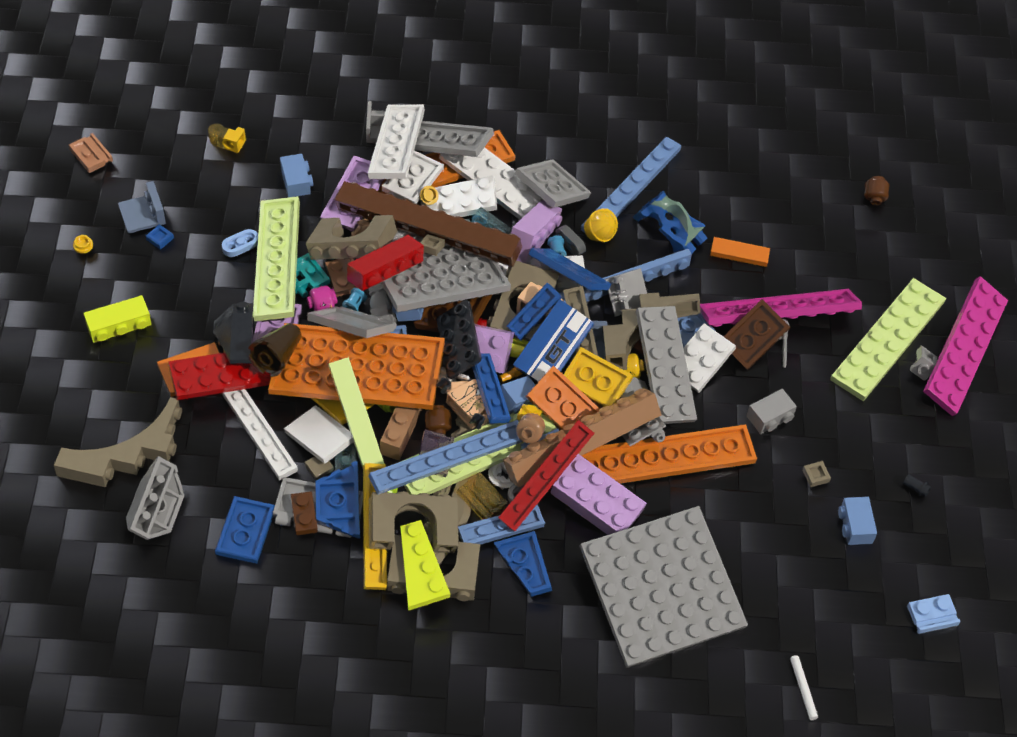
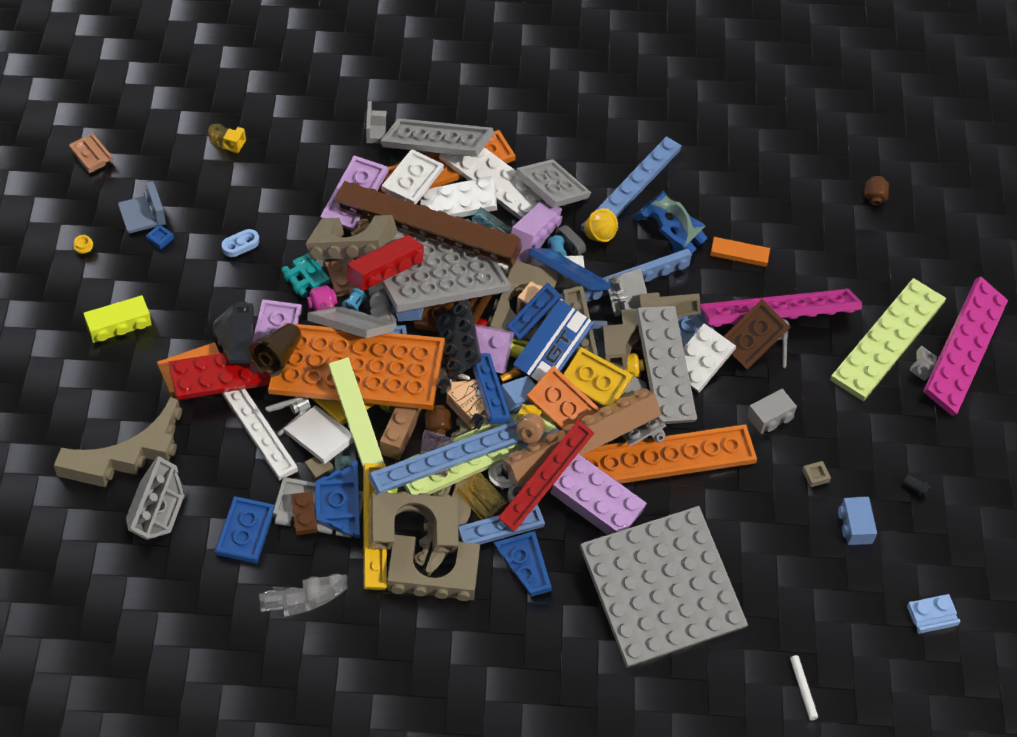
yellowish green plate [253,197,300,321] -> none
medium blue brick [280,154,313,198] -> none
white plate [368,105,425,180] -> none
neon yellow wing [400,520,450,611] -> none
yellow plate [420,186,439,205] -> none
dark tan plate [420,234,445,256] -> none
none -> clear slope [259,574,347,616]
none -> light grey plant [265,397,310,436]

